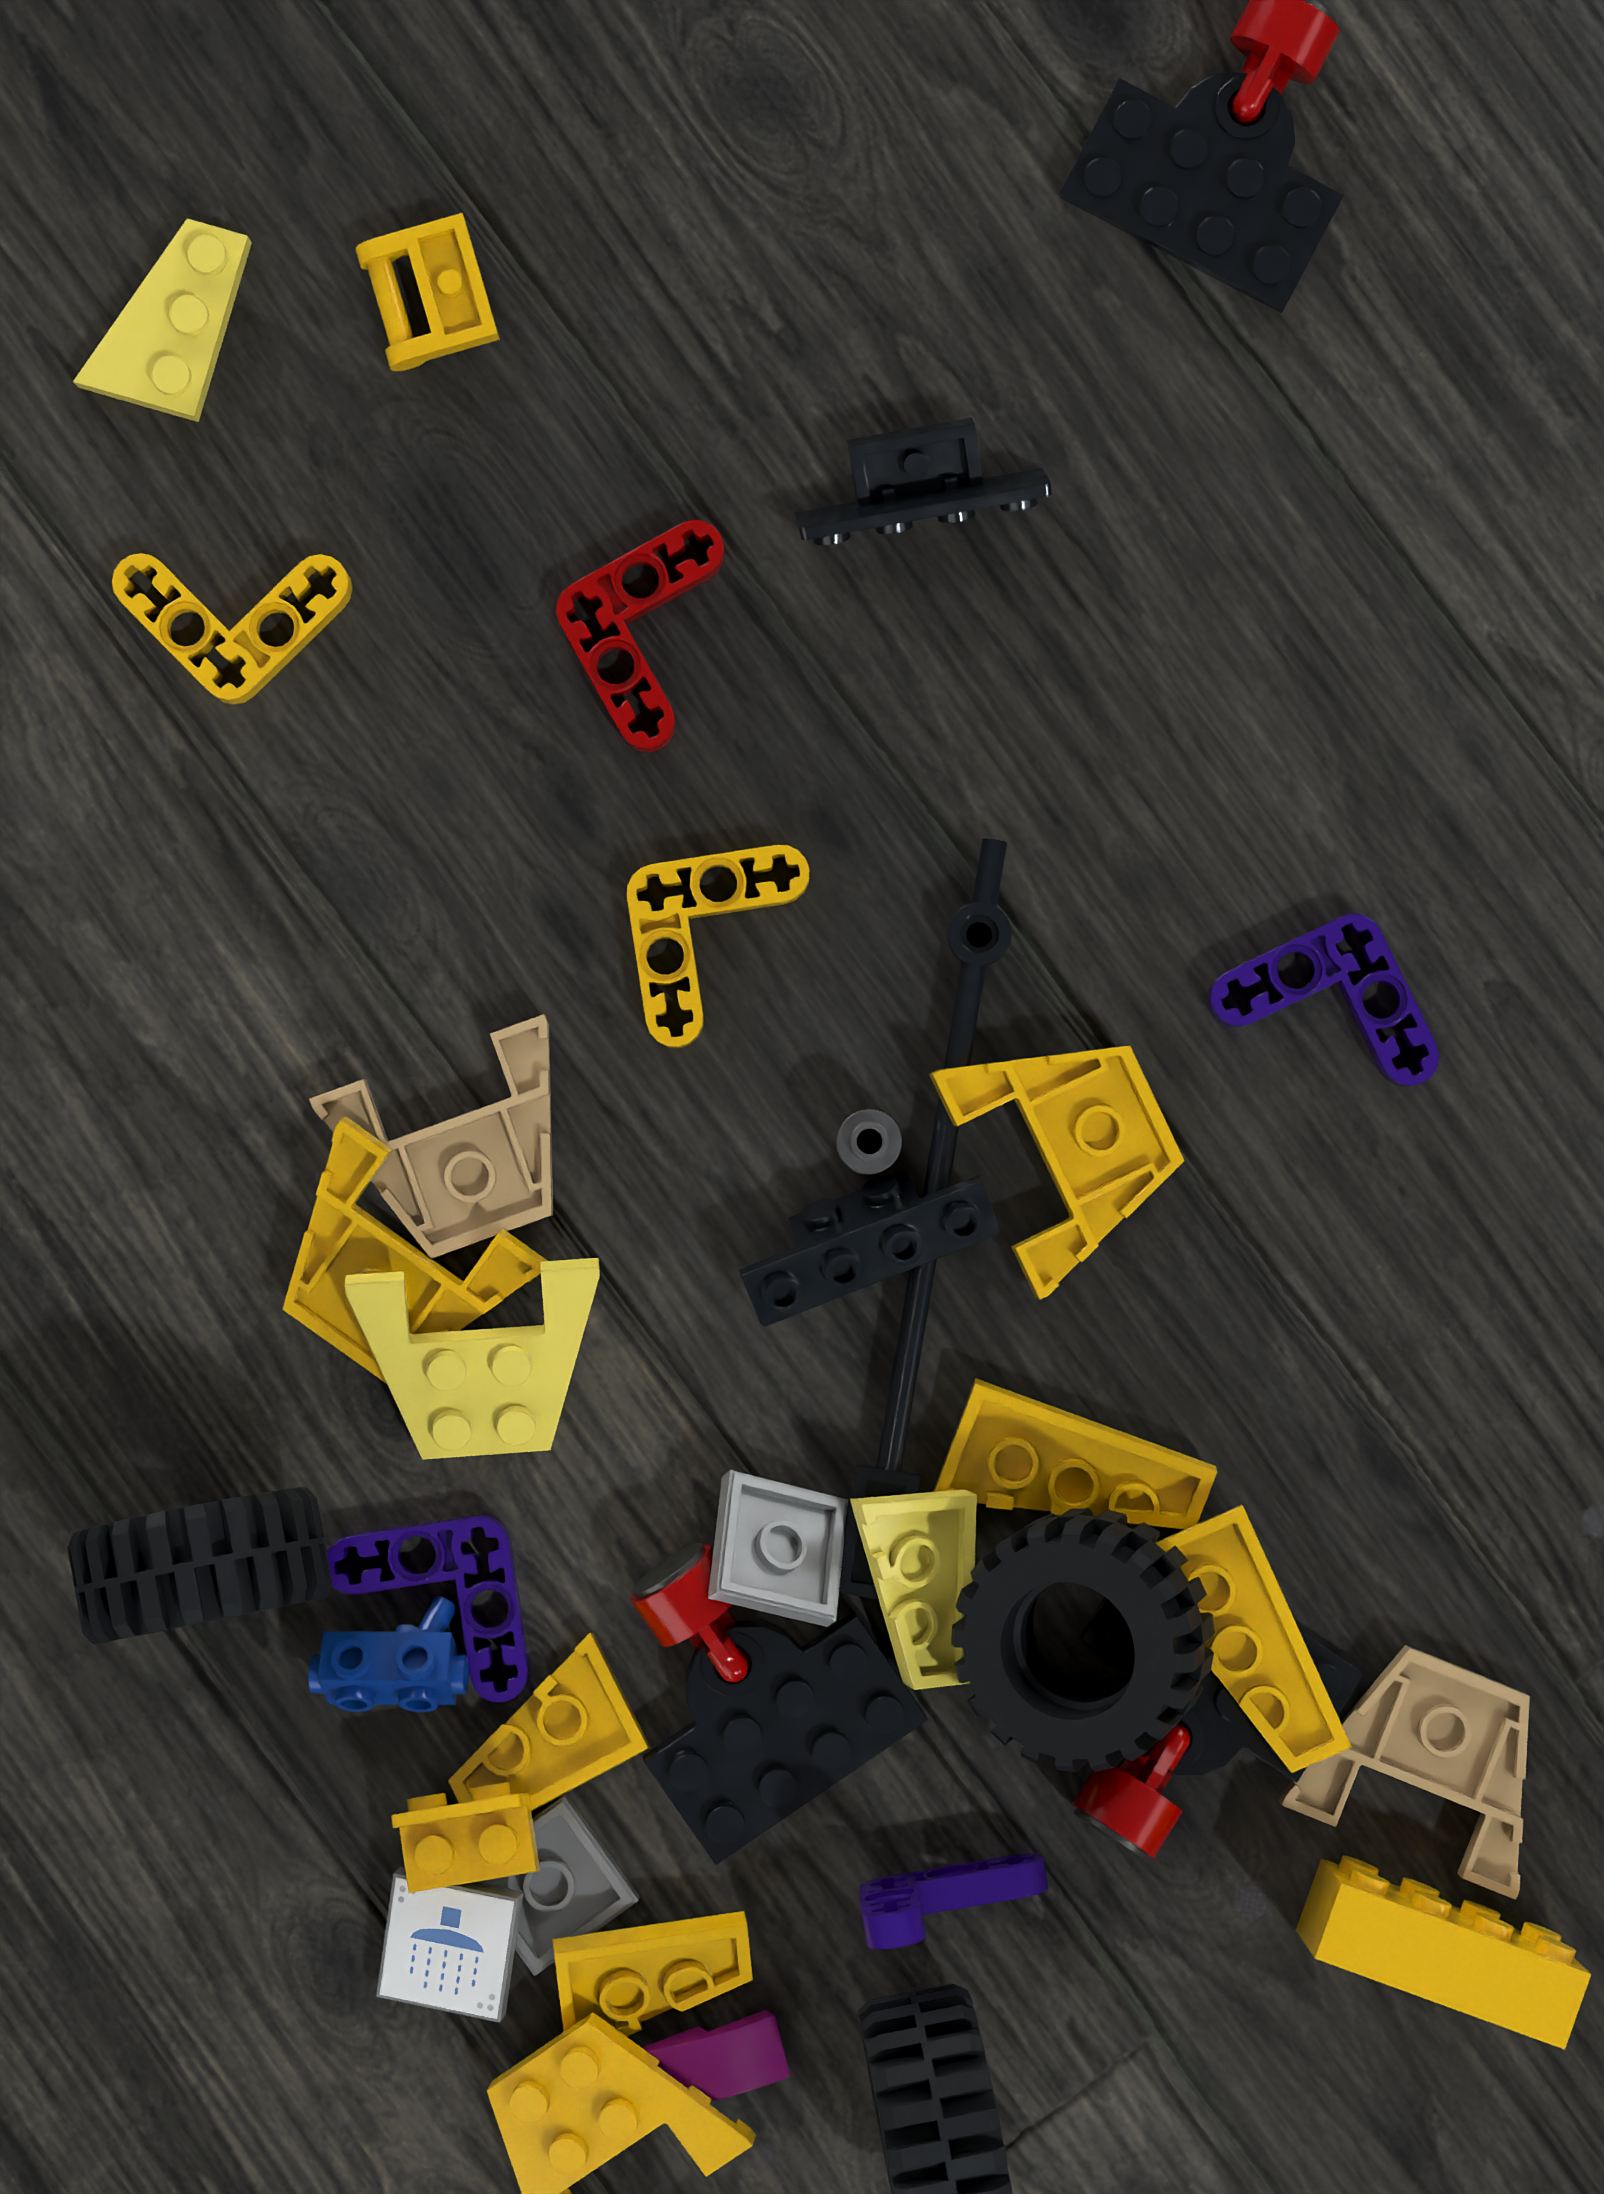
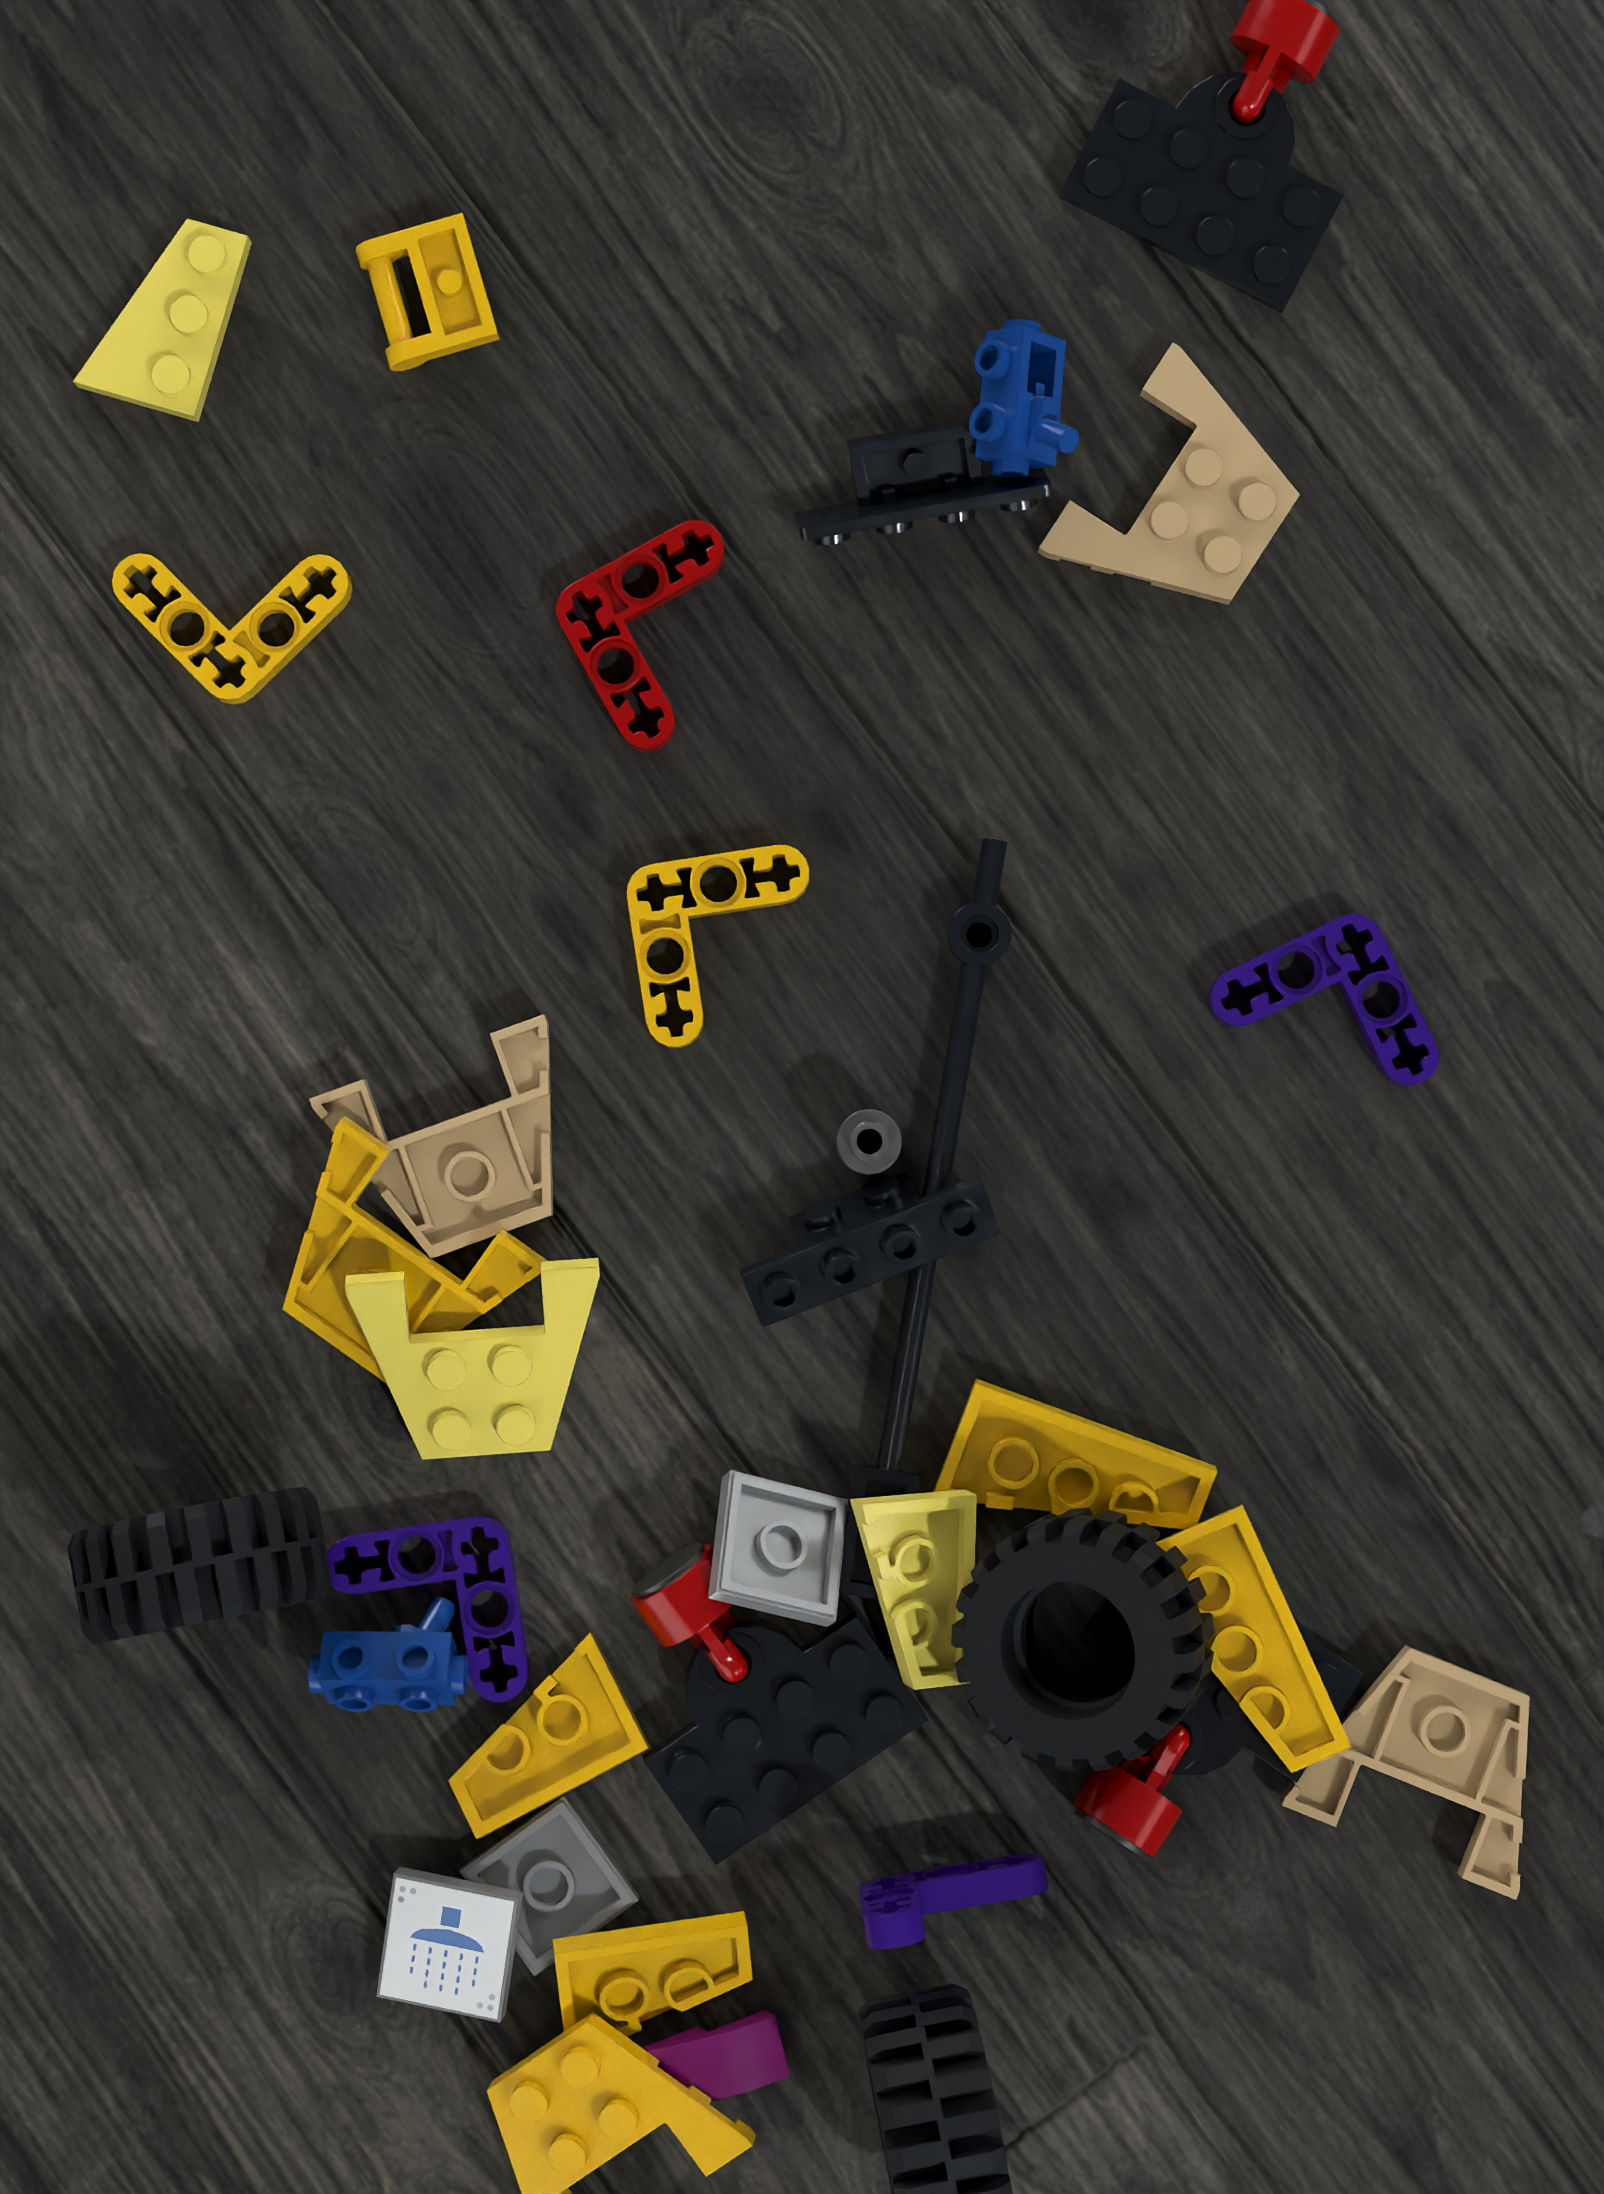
yellow bracket [391,1782,540,1893] -> none
yellow wing [929,1046,1184,1300] -> none
yellow brick [1296,1855,1591,2050] -> none
none -> blue brick [969,319,1079,480]
none -> tan wing [1037,342,1300,605]

